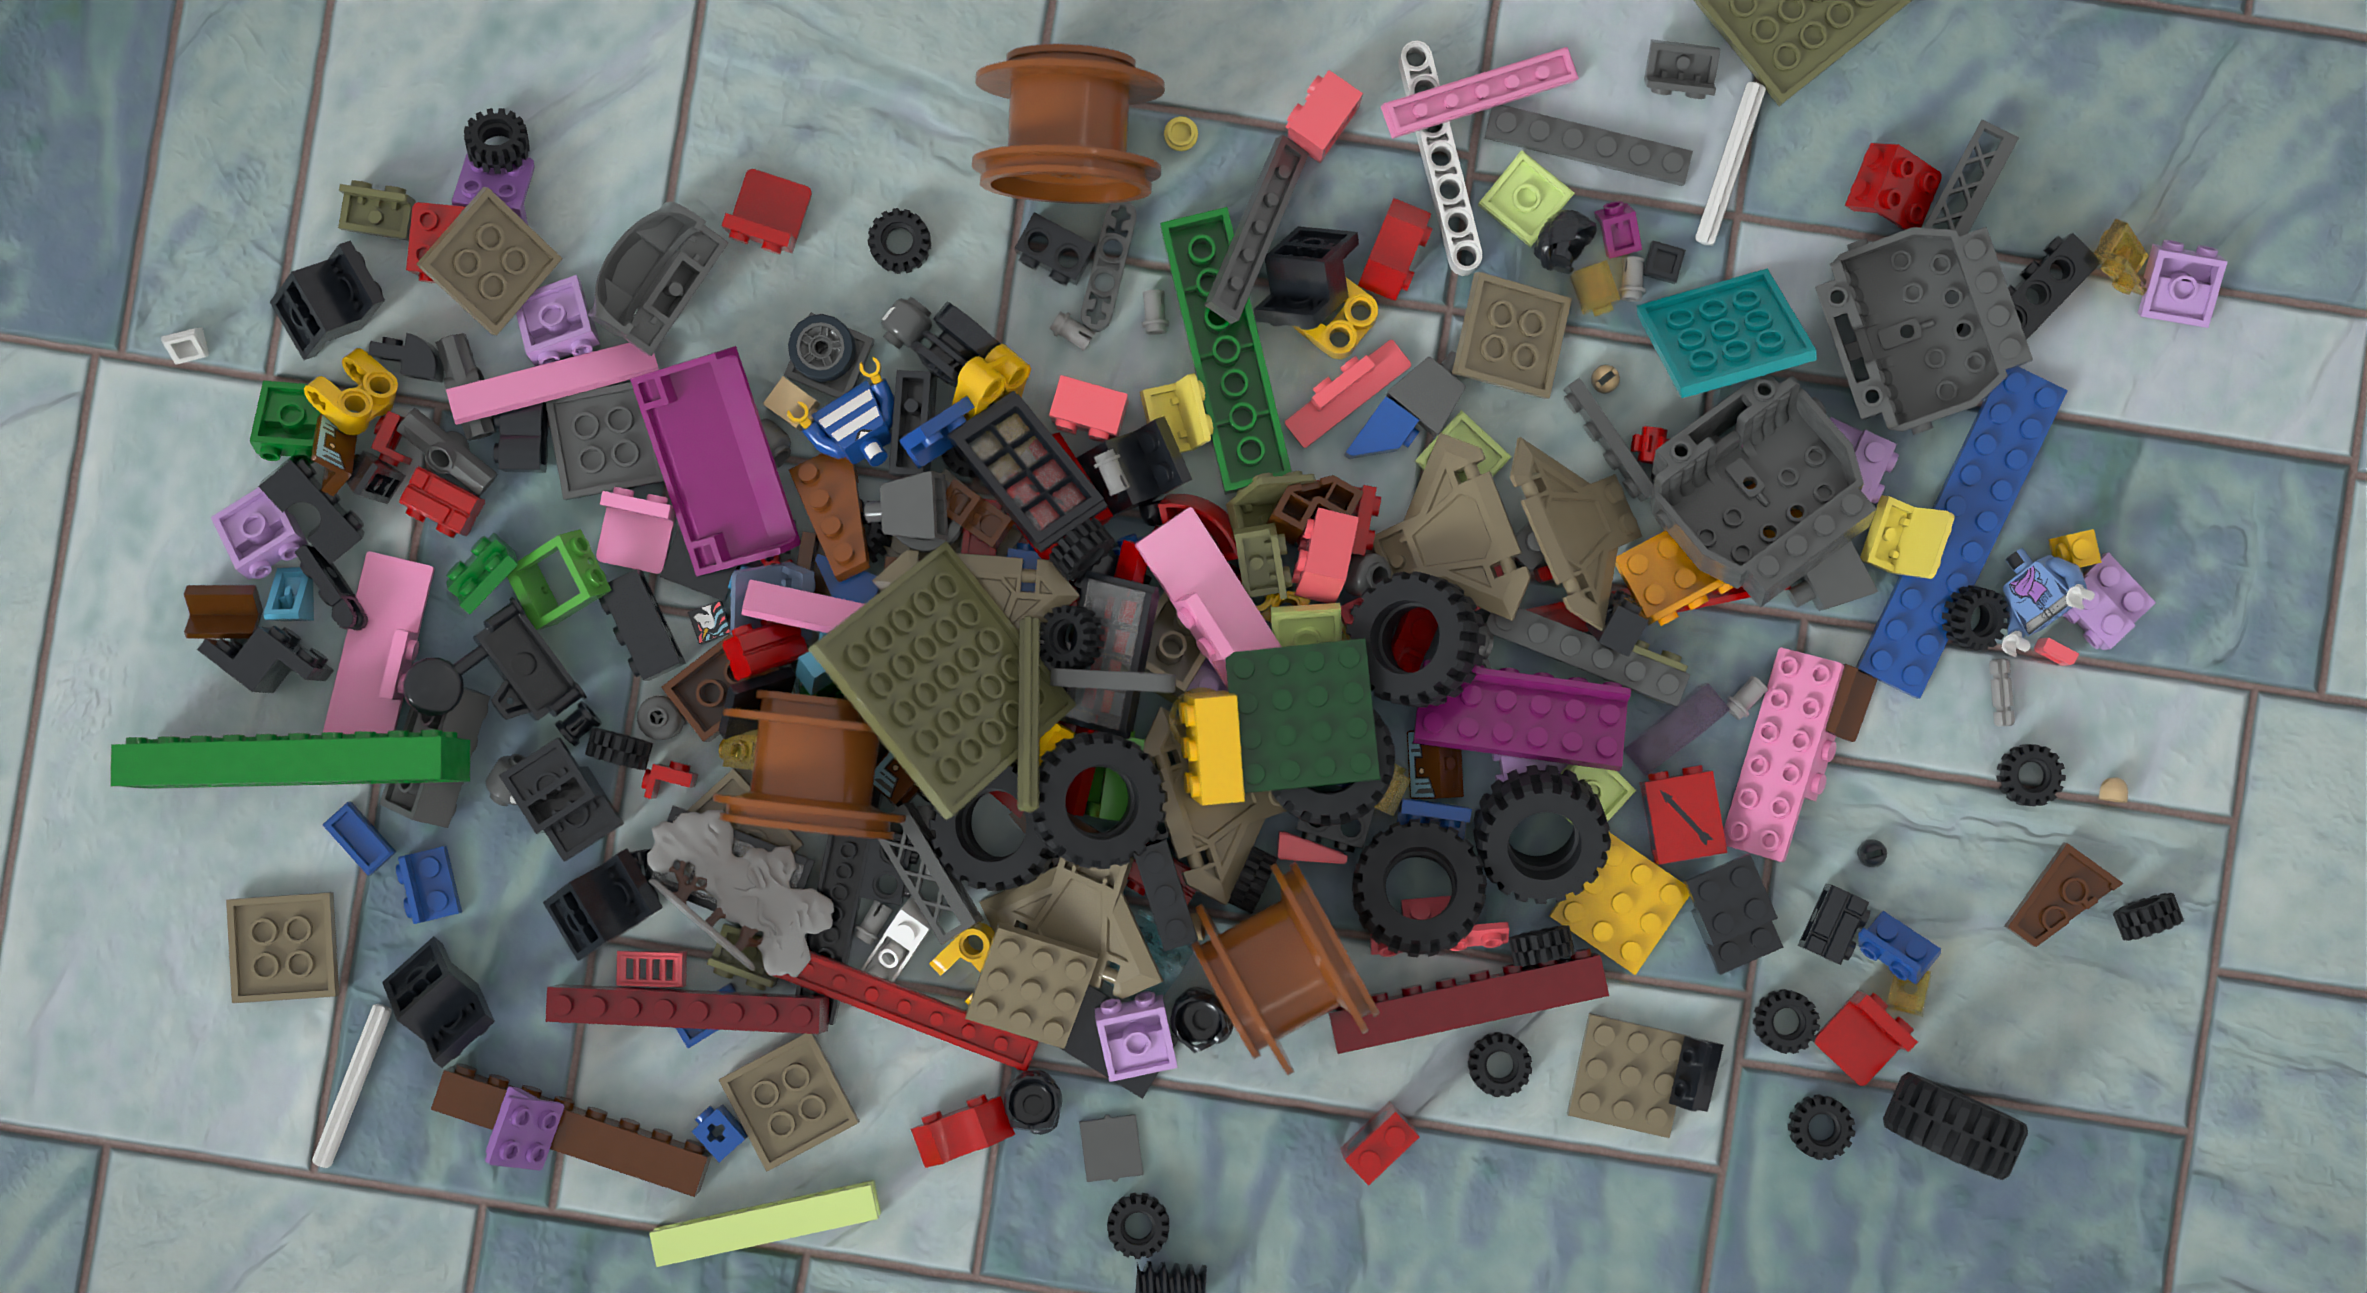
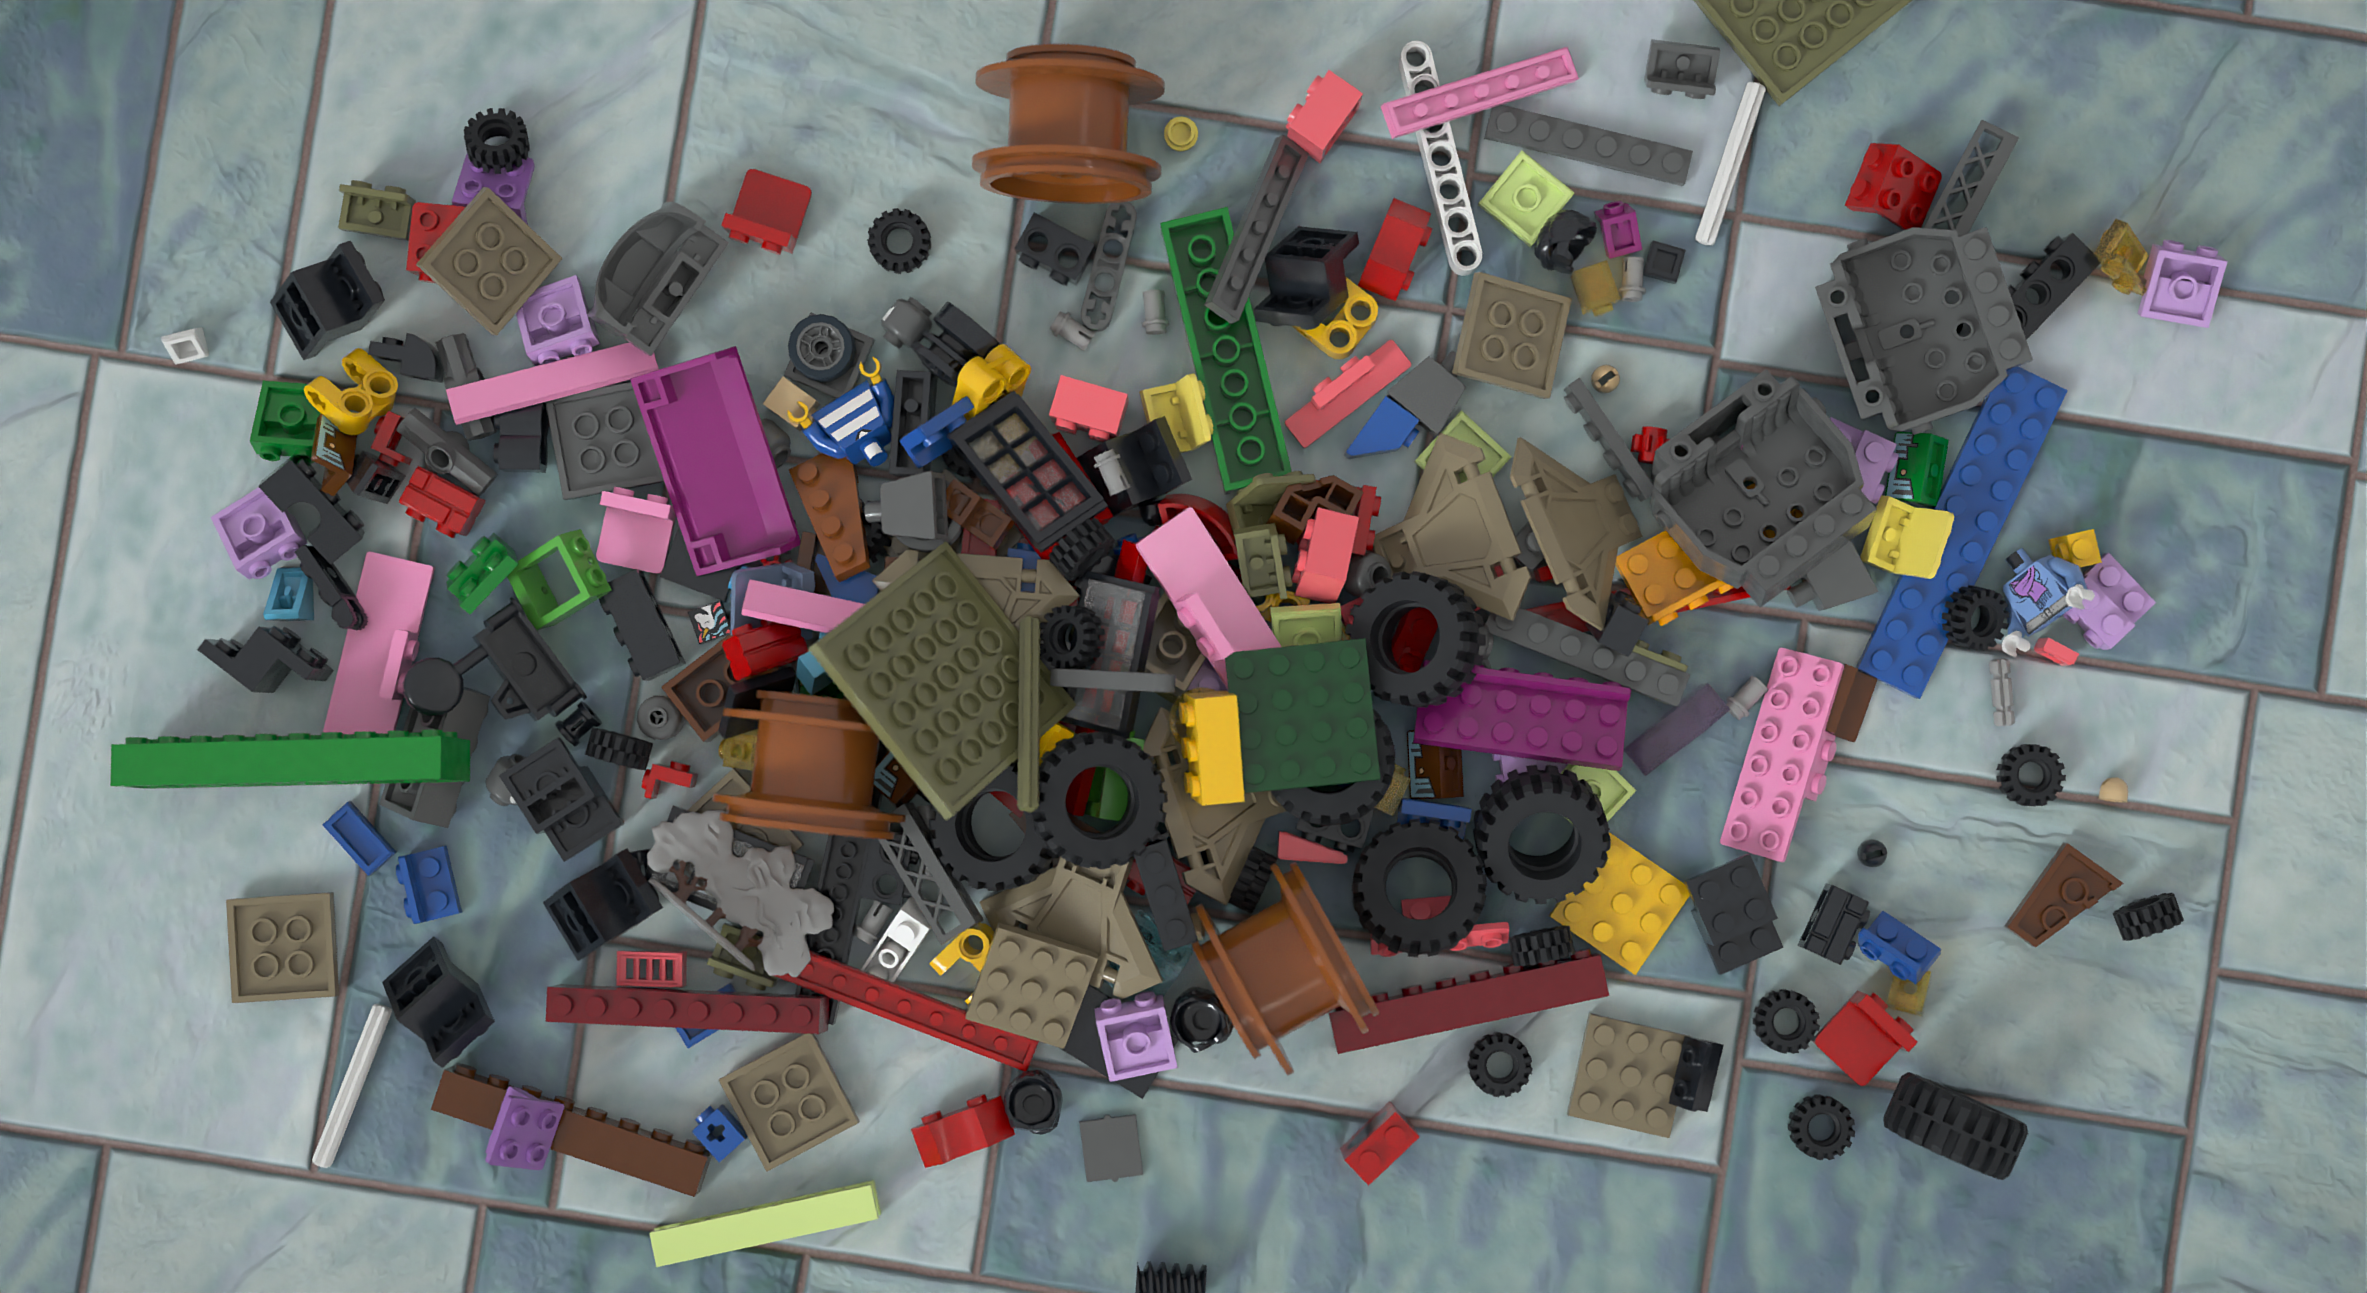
reddish brown panel [184,585,263,639] -> none
black tyre [1107,1193,1169,1259] -> none
teal plate [1636,268,1817,398] -> none
red brick [1640,765,1728,865] -> none
none -> green panel [1885,432,1949,507]

